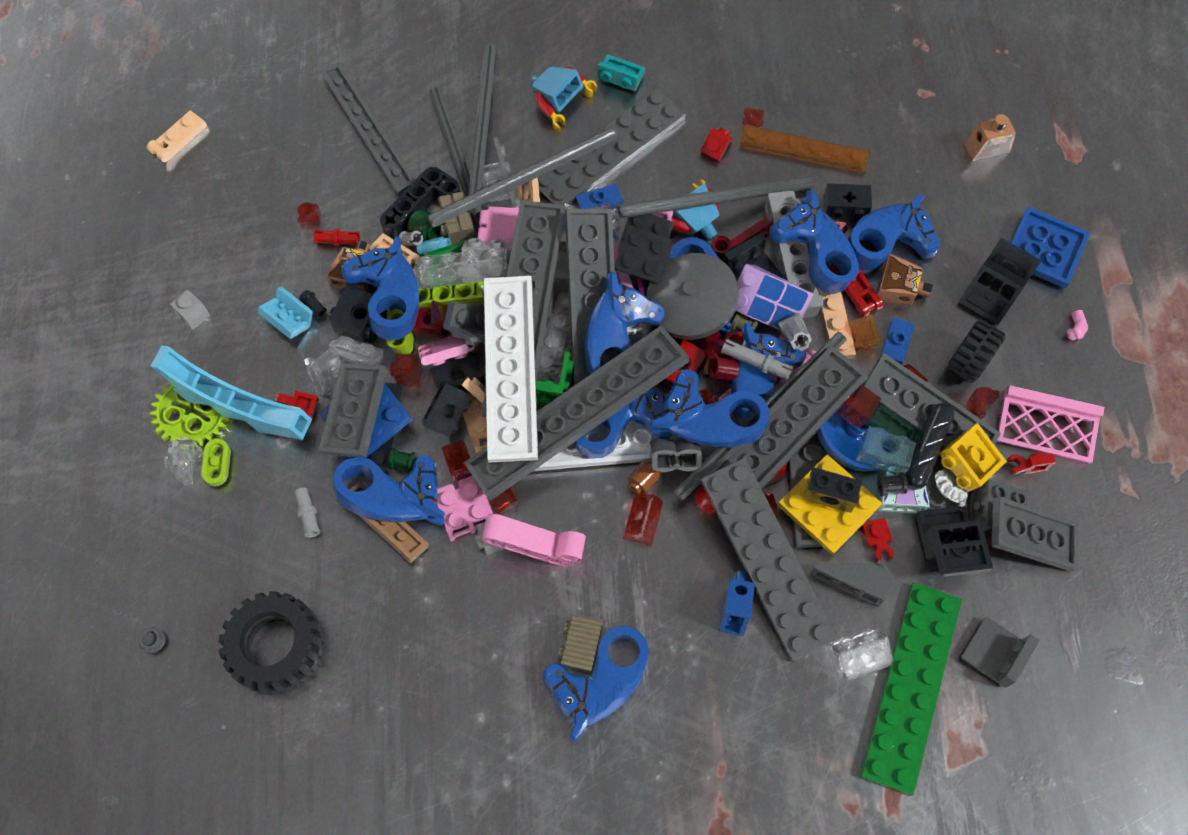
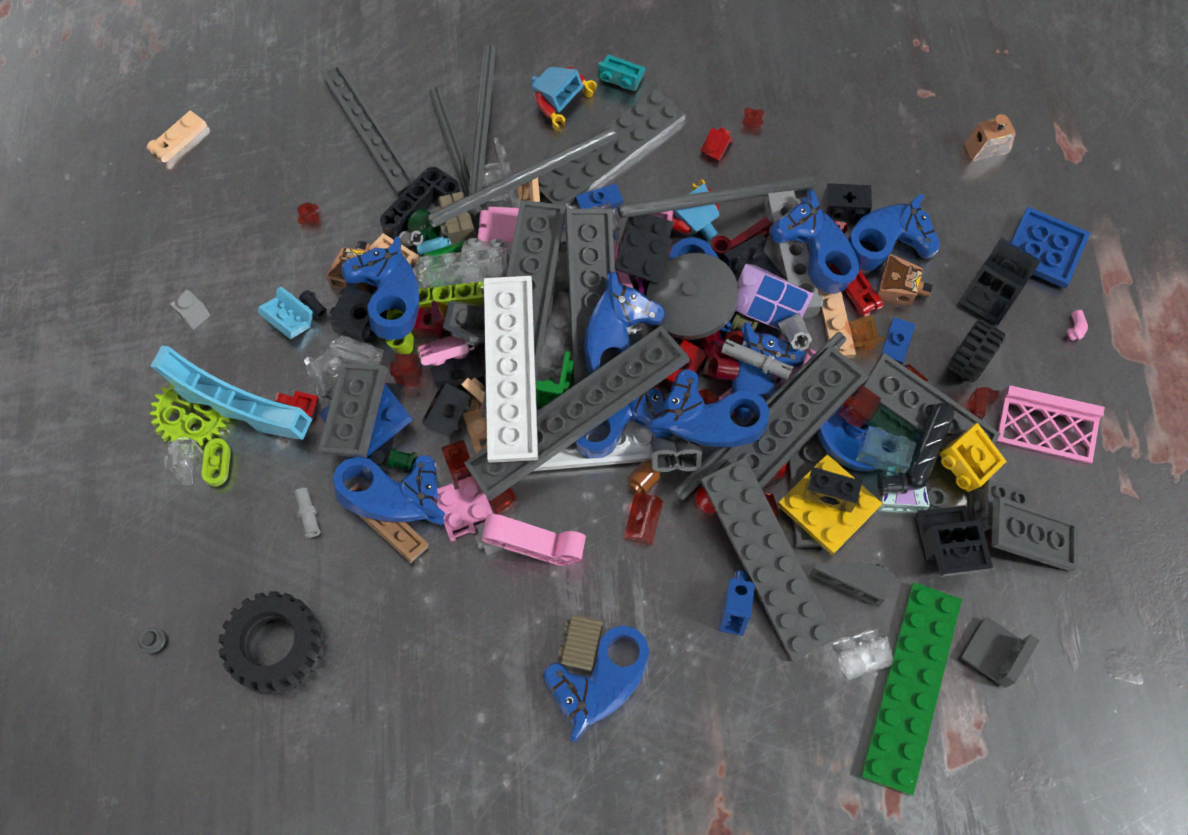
red pin [313,229,361,246] -> none
clear orange plate [740,125,870,173] -> none
red plate [861,518,894,563] -> none
white gear [935,468,968,503] -> none
red plate [1007,452,1056,475] -> none

